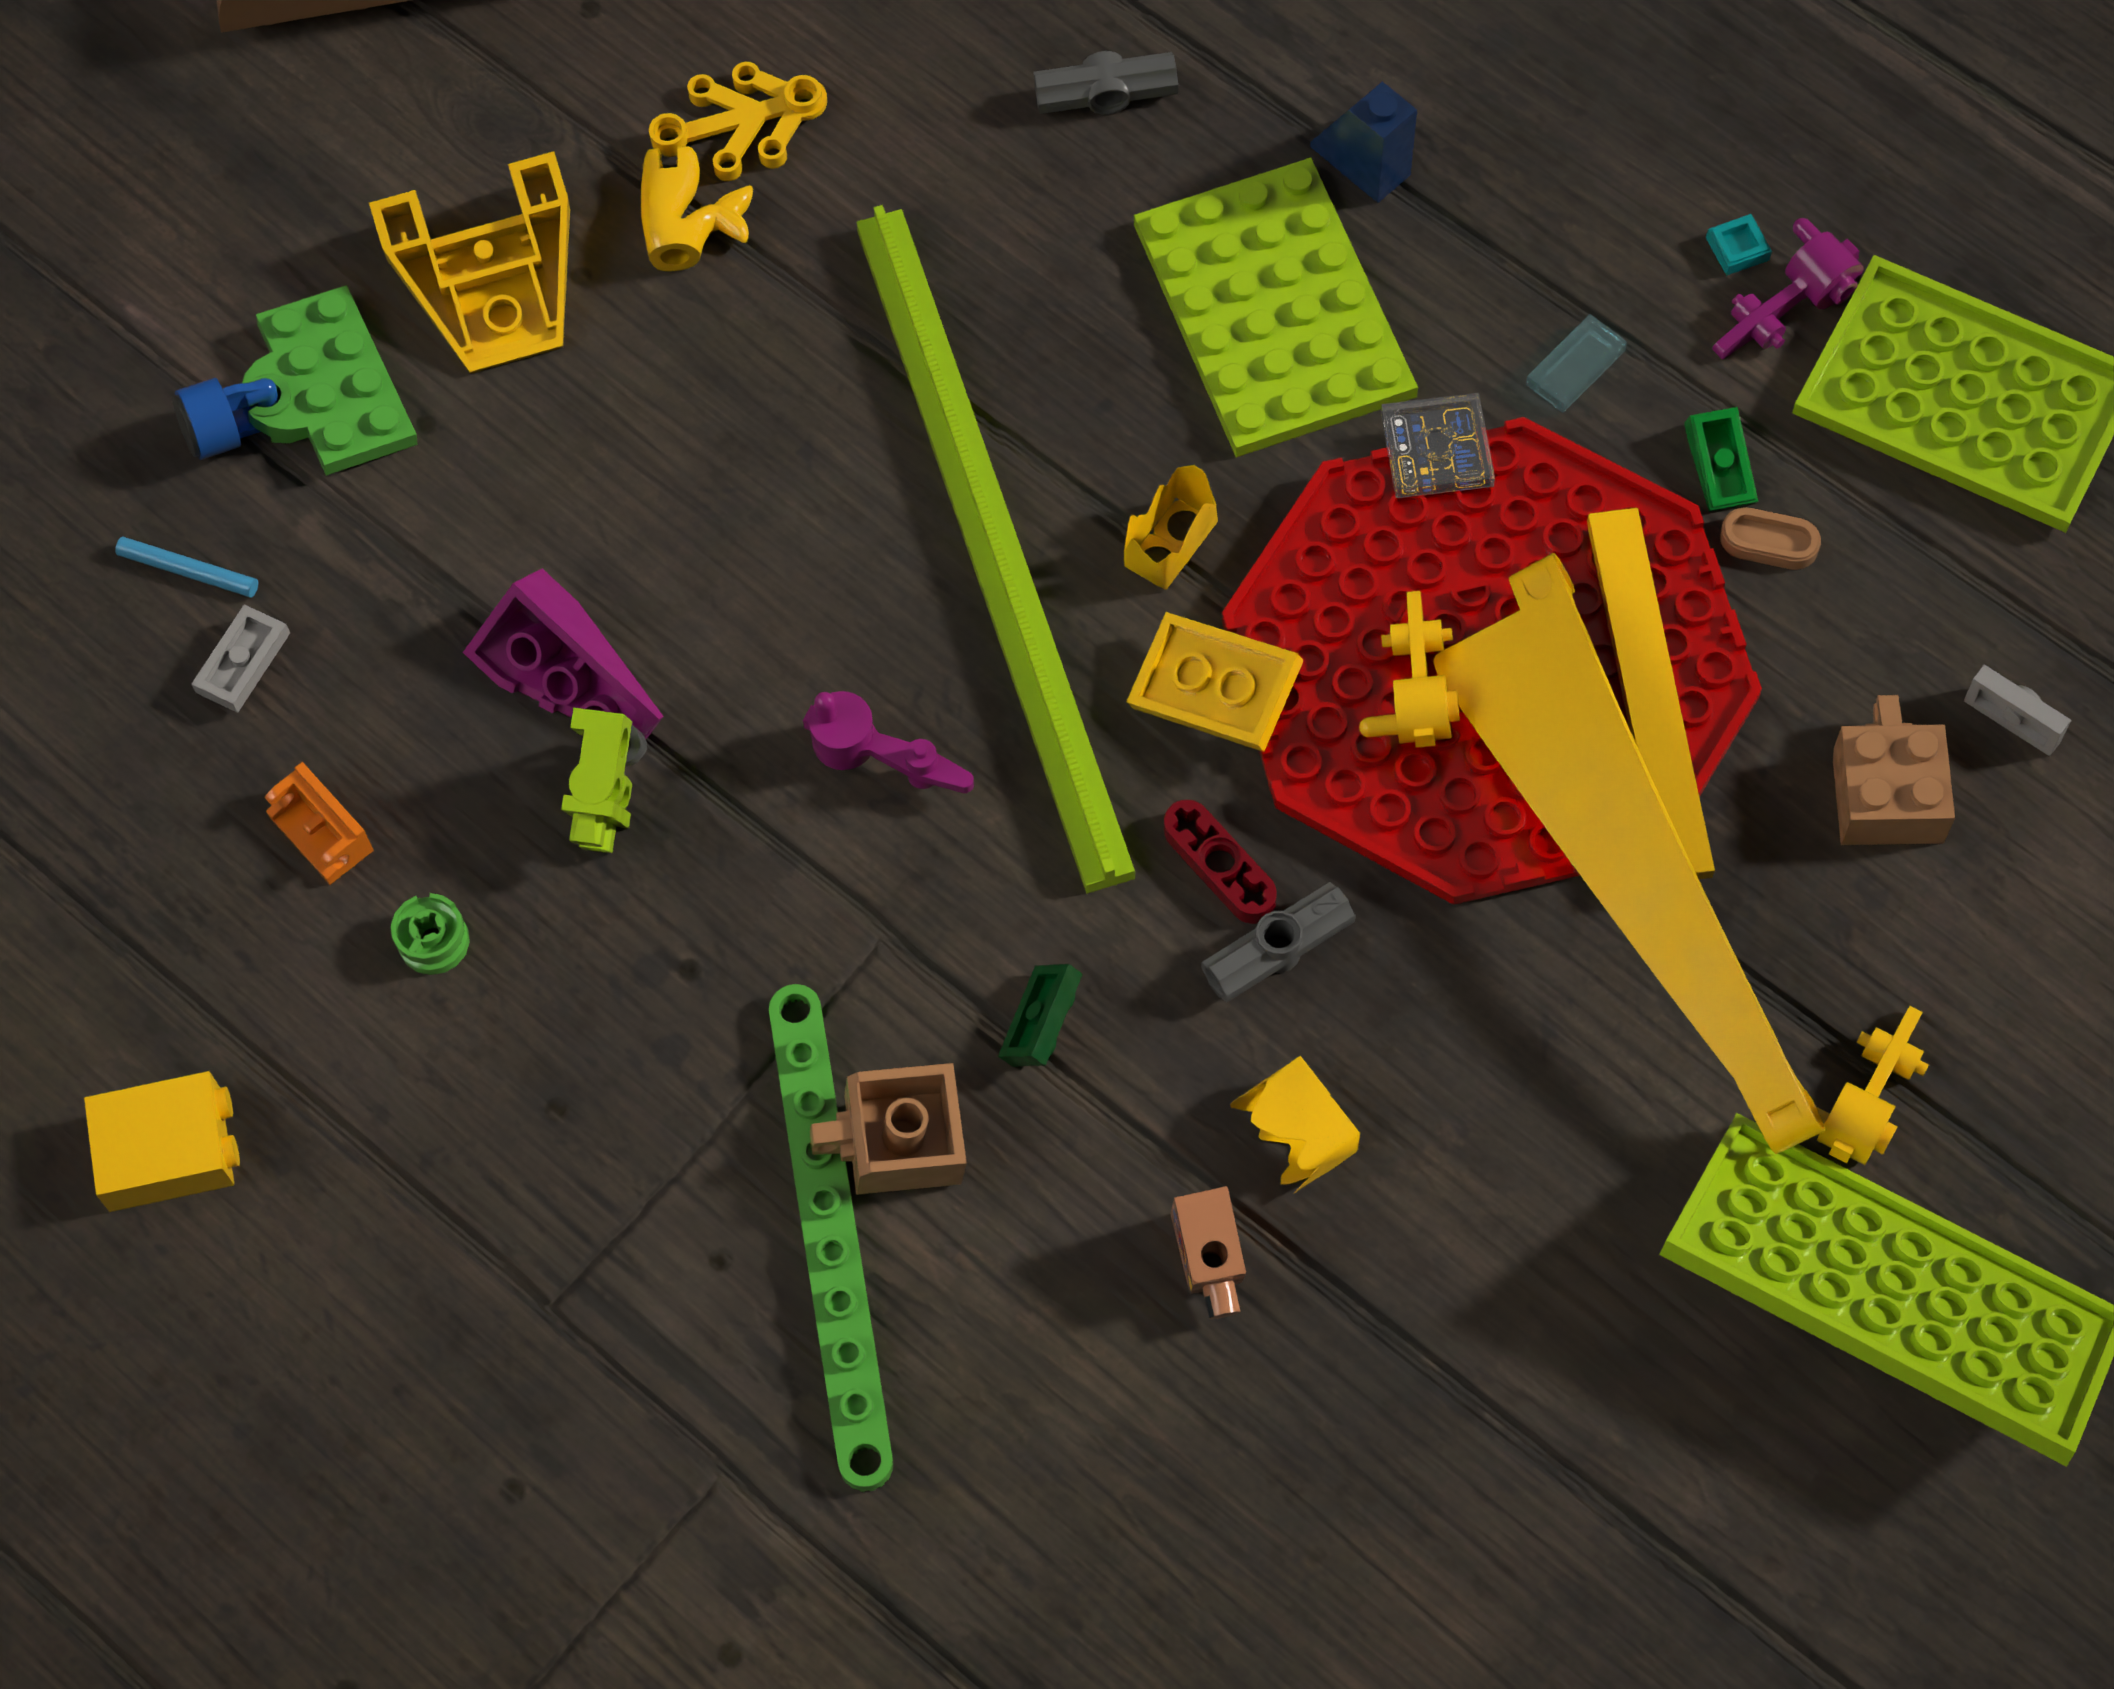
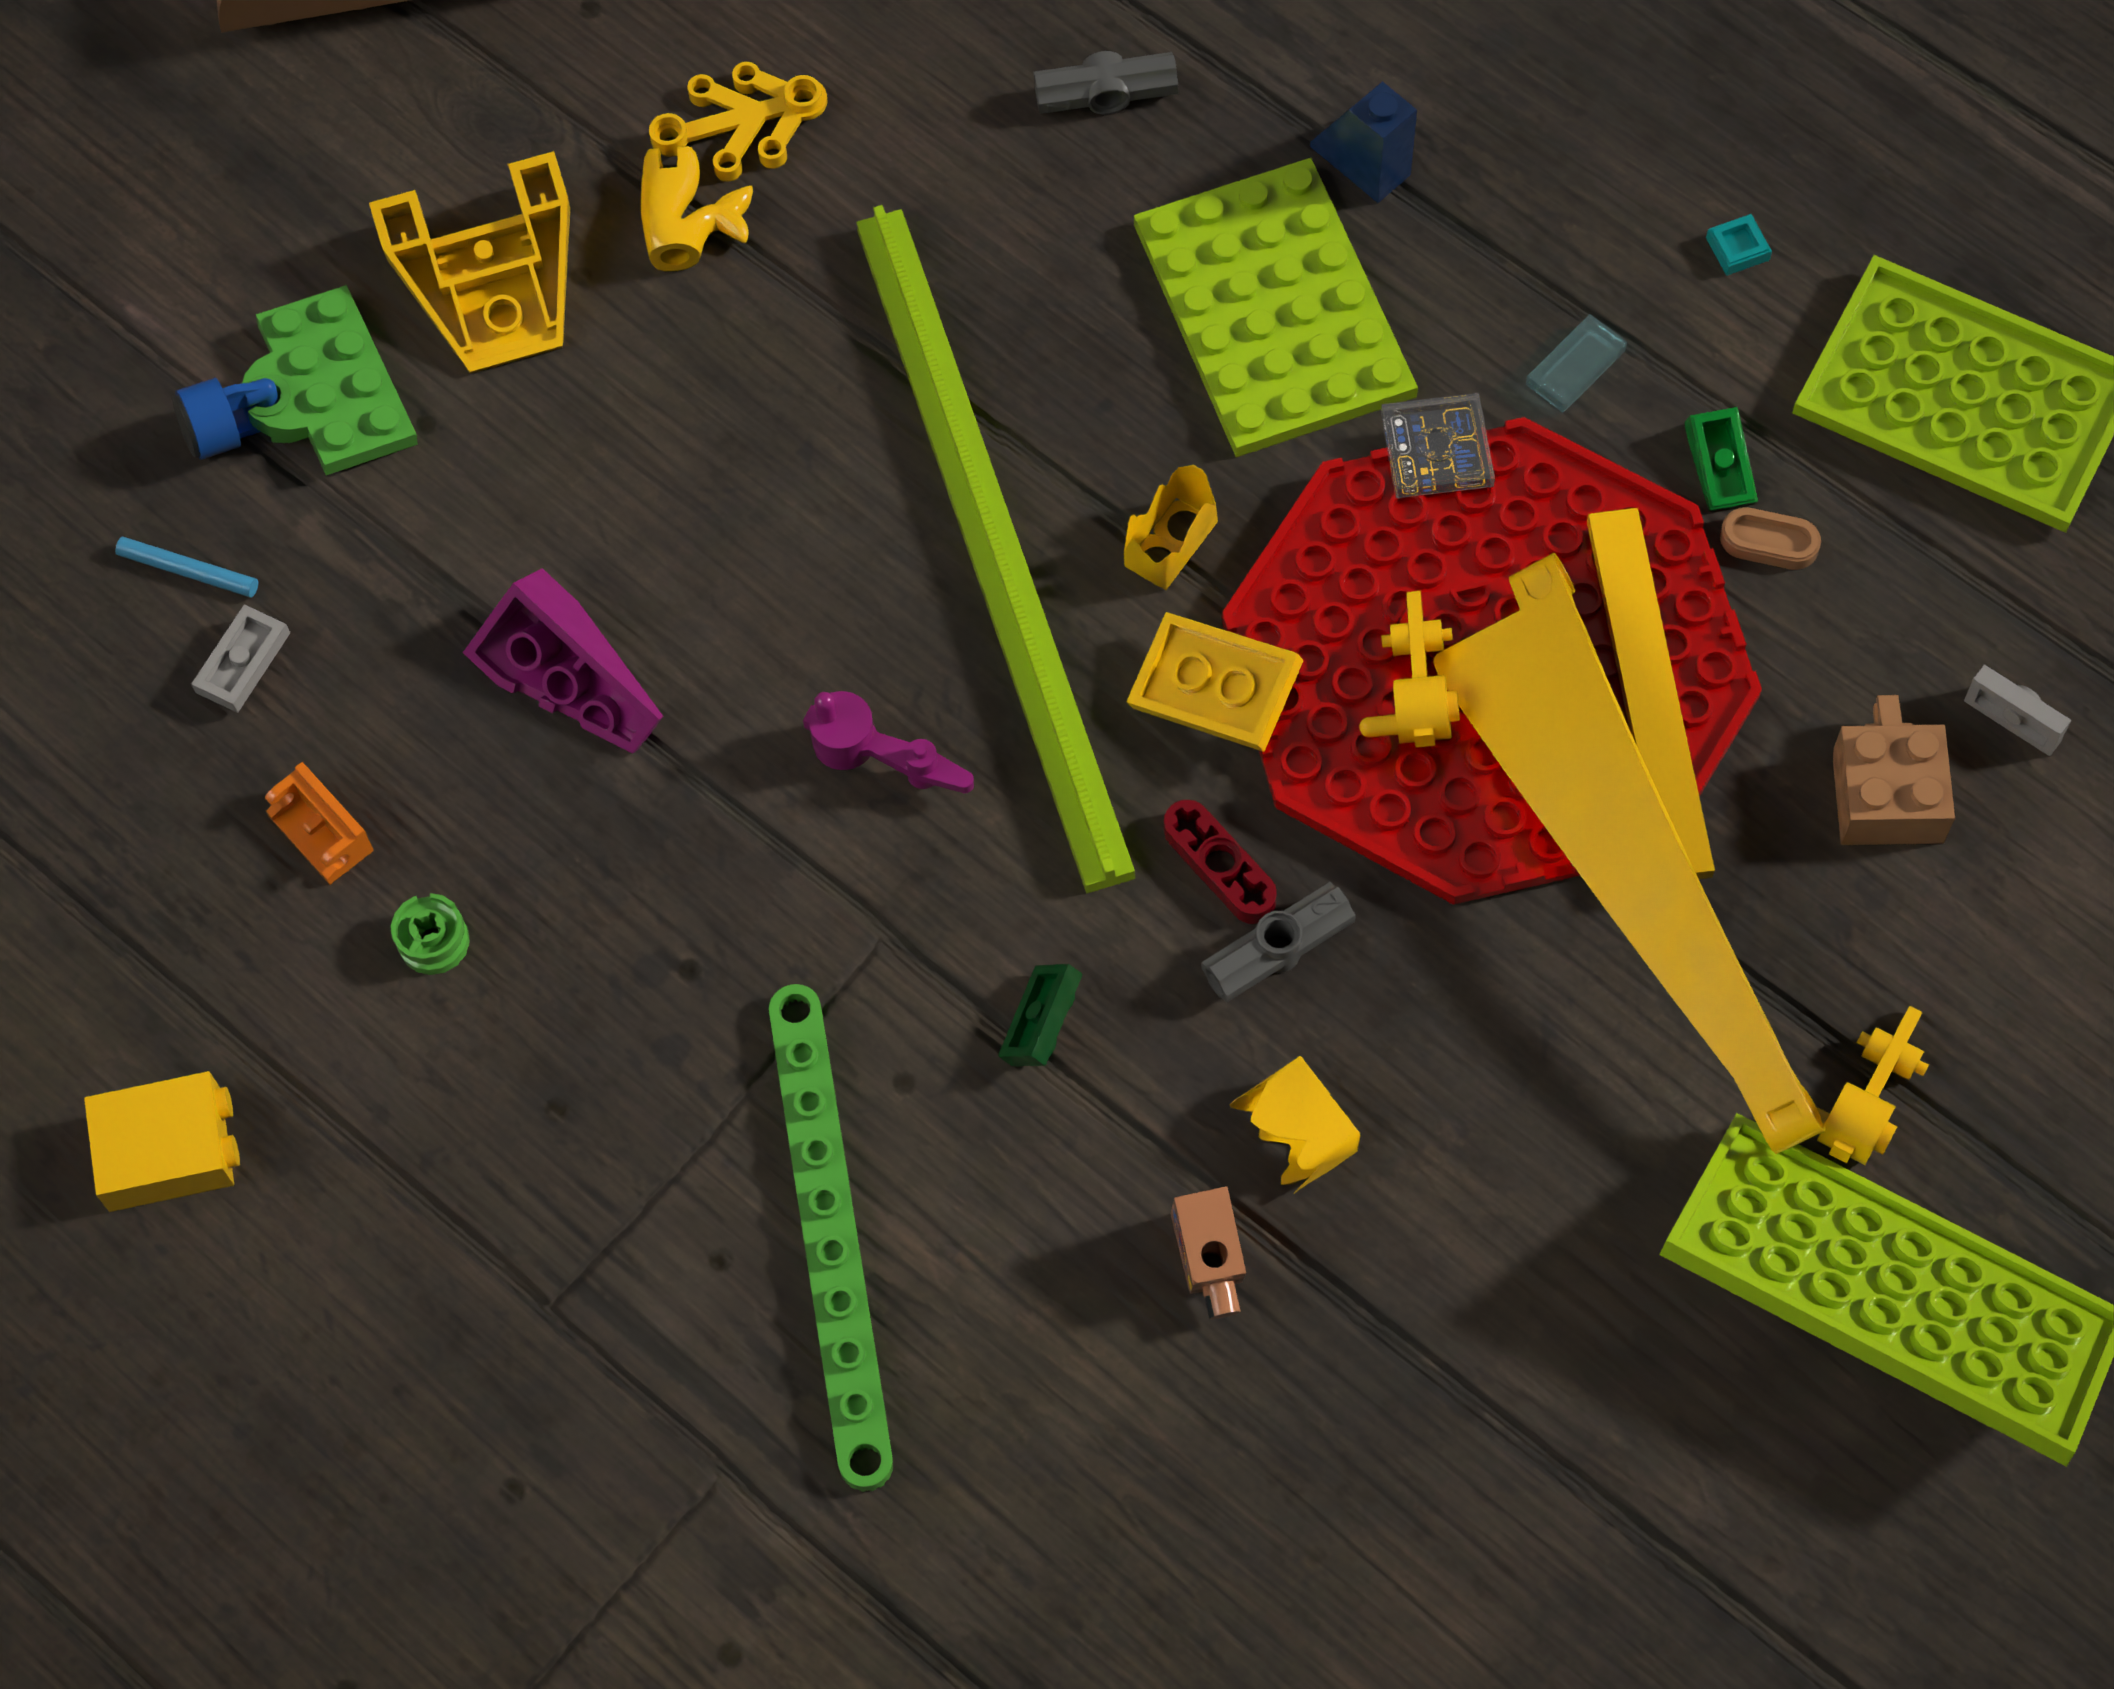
lime hips [561,707,647,853] -> none
medium nougat hinge [810,1063,967,1195] -> none
magenta piece [1712,218,1864,359] -> none

